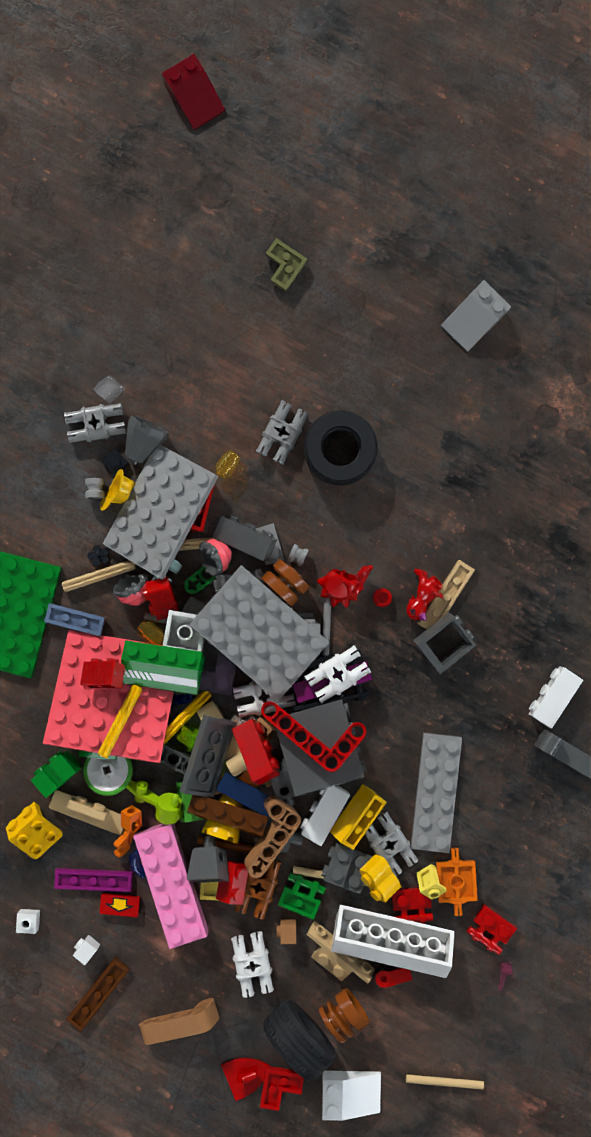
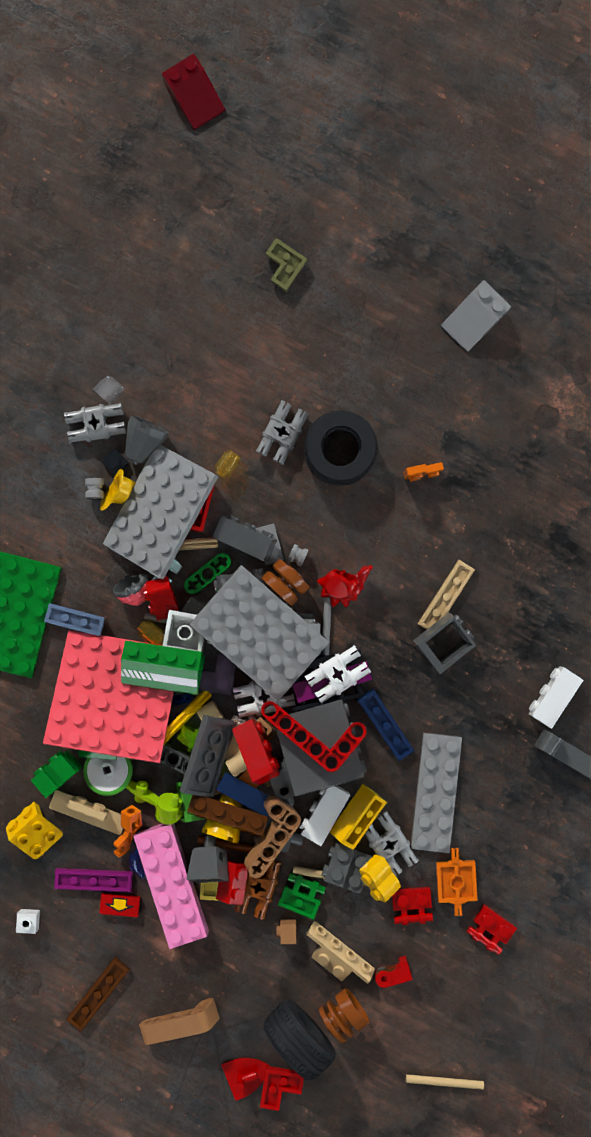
tan axle [62,560,136,592] -> none
white plate [73,935,100,965] -> none
red brick [80,658,126,688] -> none
black plant [87,545,109,567] -> none
yellow axle [98,685,142,758] -> none
dark grey hair [199,539,232,576] -> none
white pin [231,931,274,998] -> none
white slope [322,1071,381,1121] -> none
white brick [331,905,454,978] -> none
red plate [373,588,392,607] -> none
red animal [406,569,444,621] -> none
light yellow bracket [417,864,447,899] -> none
clear pink hand [498,963,513,990] -> none
none -> dark blue tile [357,689,415,761]
none -> orange plate [403,462,444,482]

